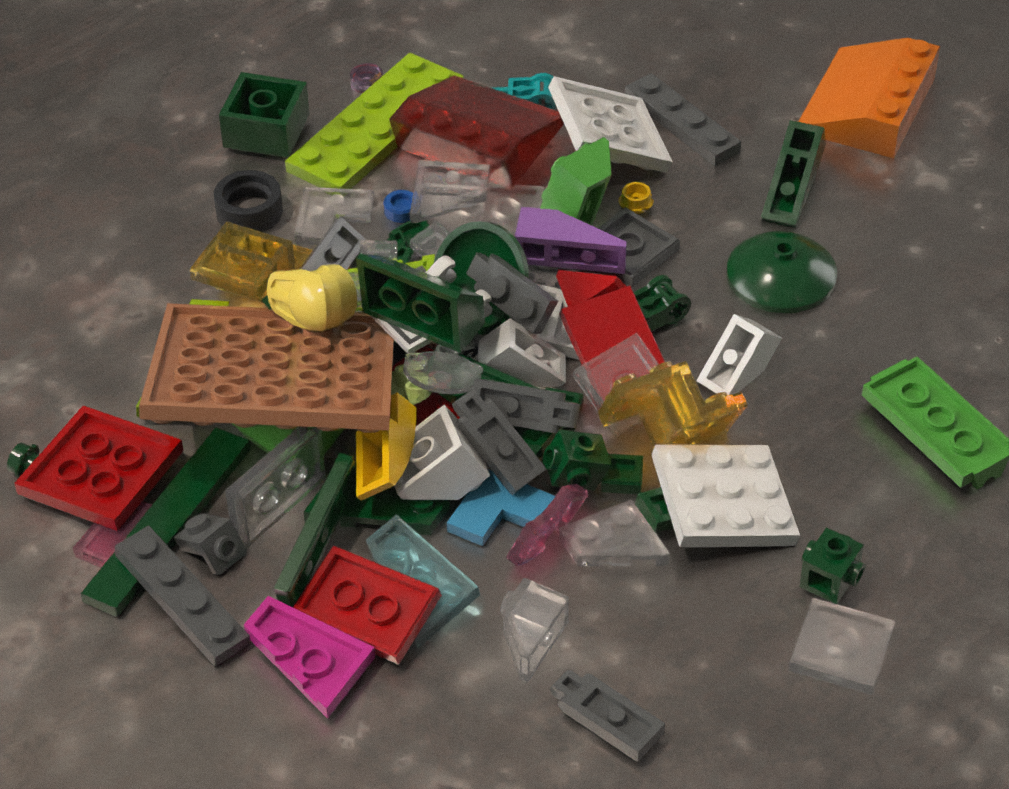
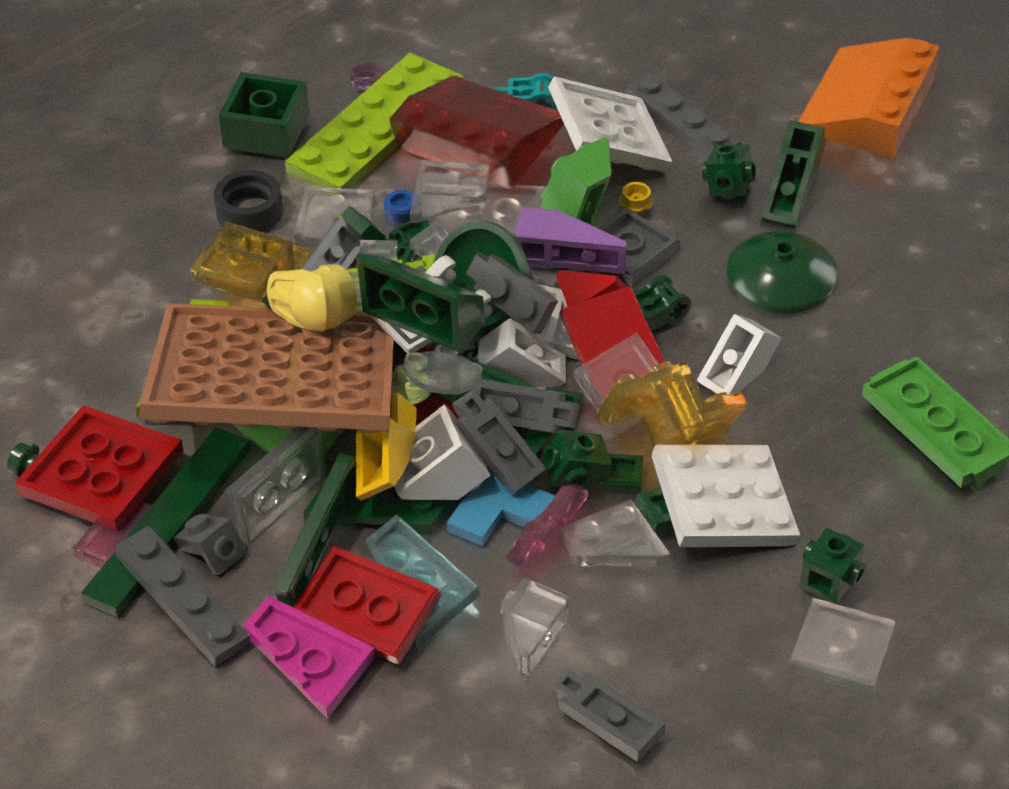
none -> dark green tile [341,206,387,248]
none -> dark green brick [702,144,756,199]

